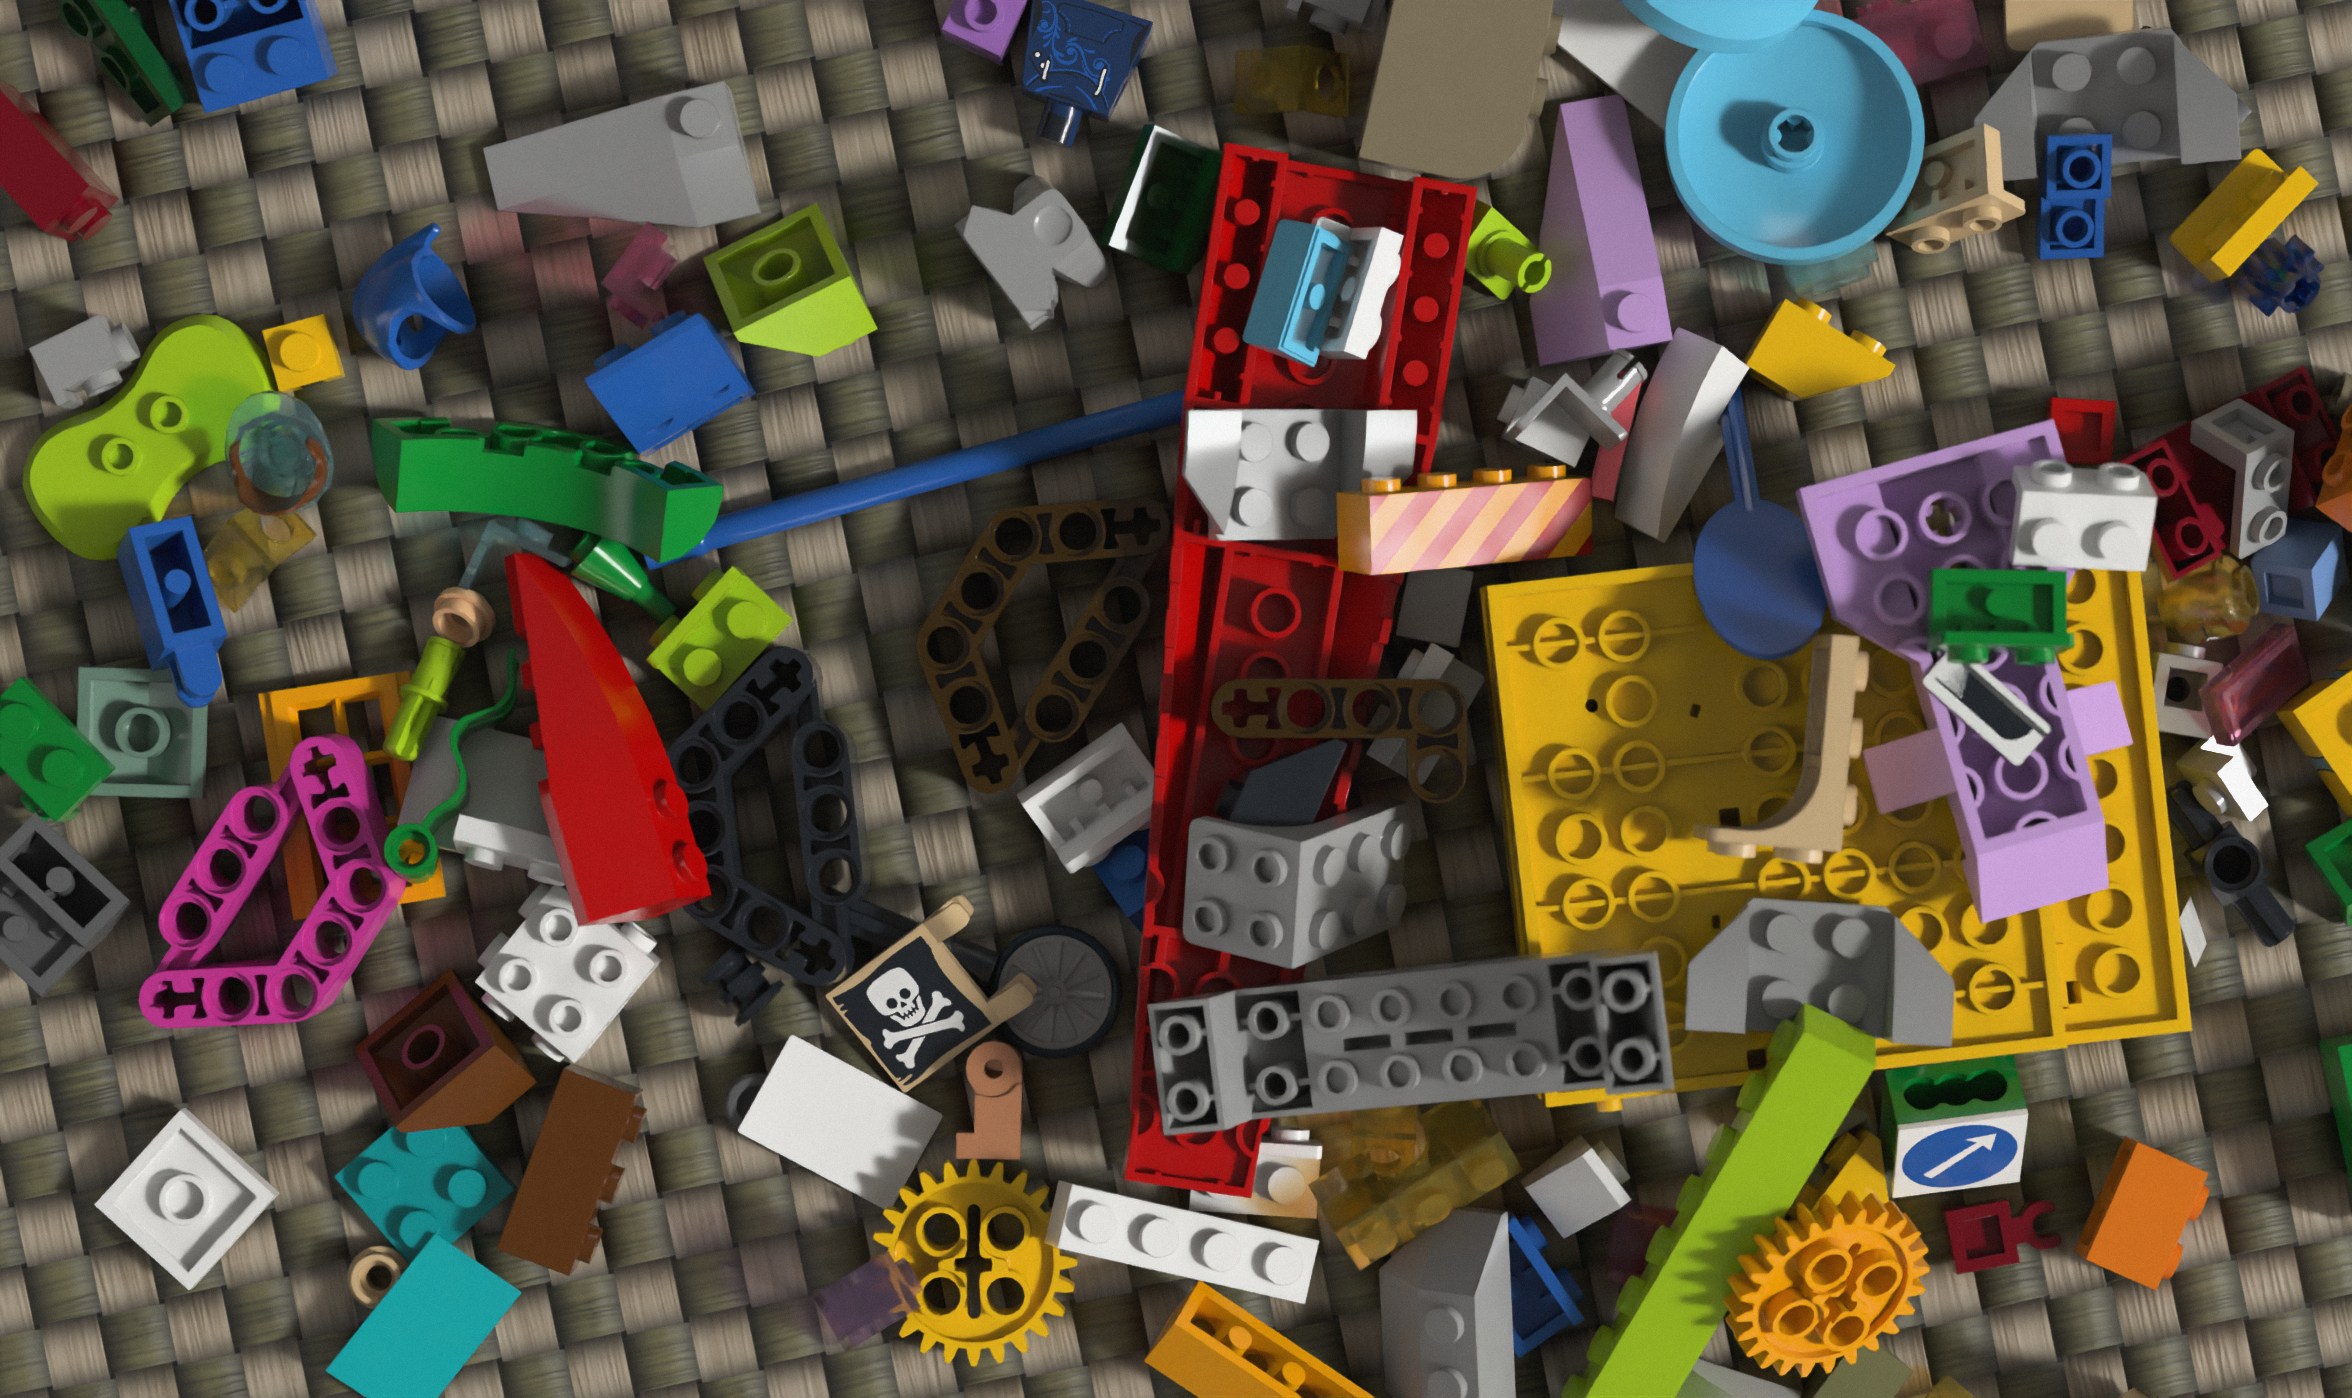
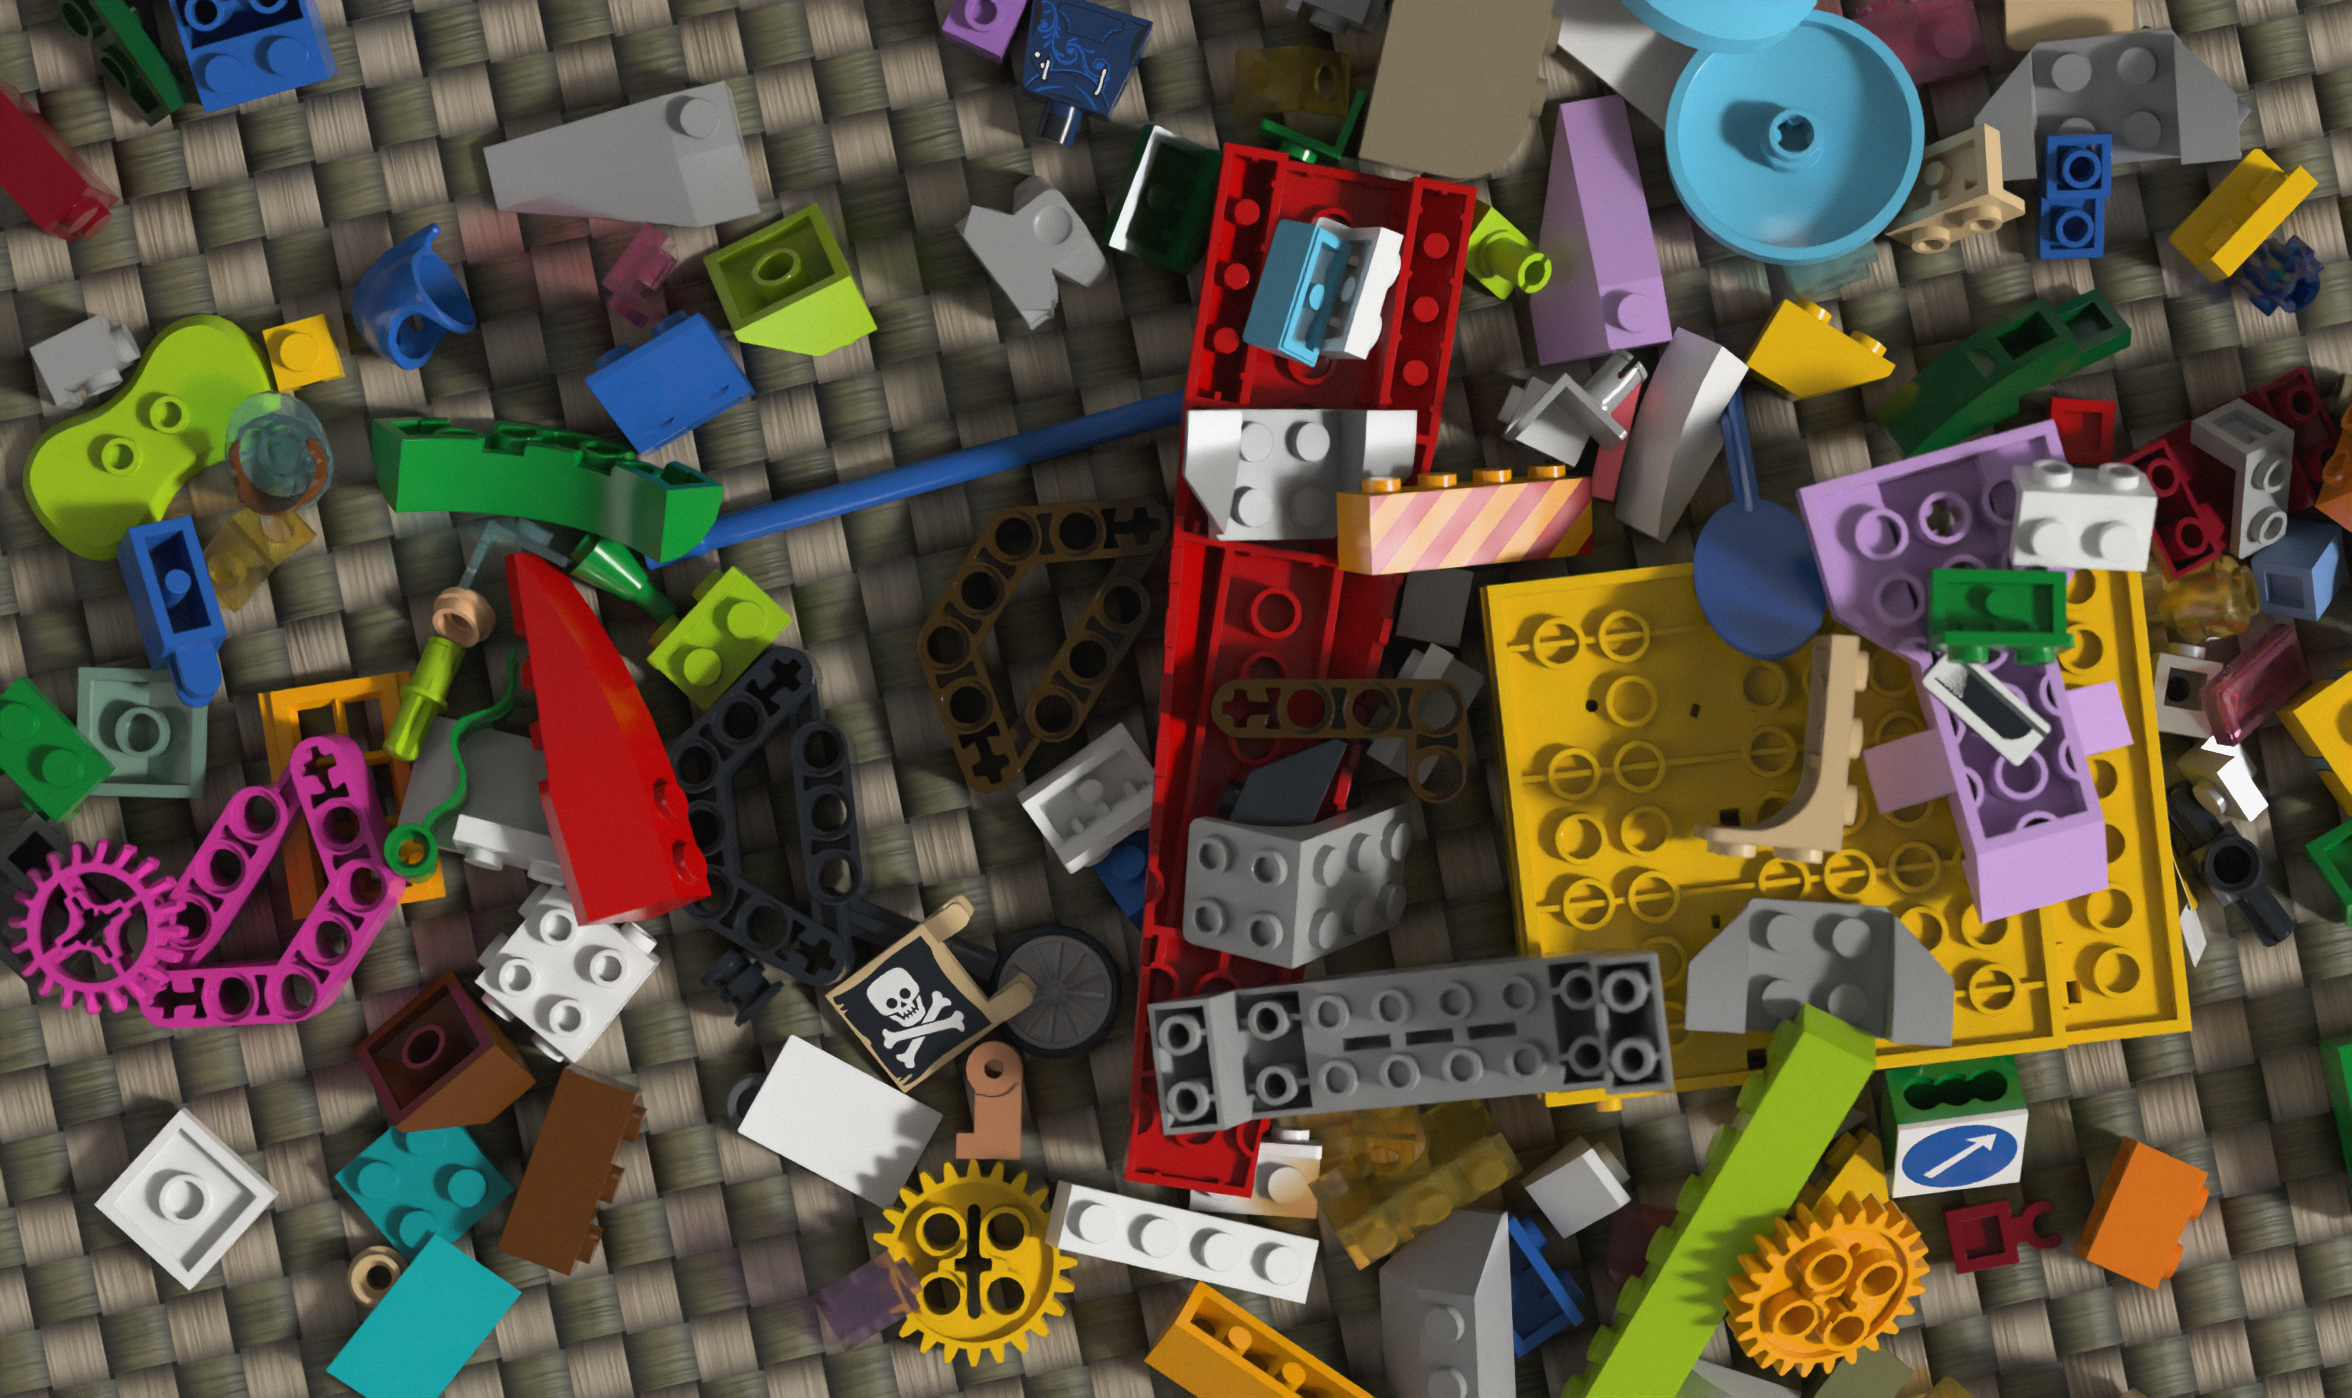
none -> dark pink gear [8,839,189,1015]
none -> green bracket [1258,89,1367,166]
none -> dark green slope [1874,288,2132,460]
none -> yellow sticker [2169,825,2198,912]

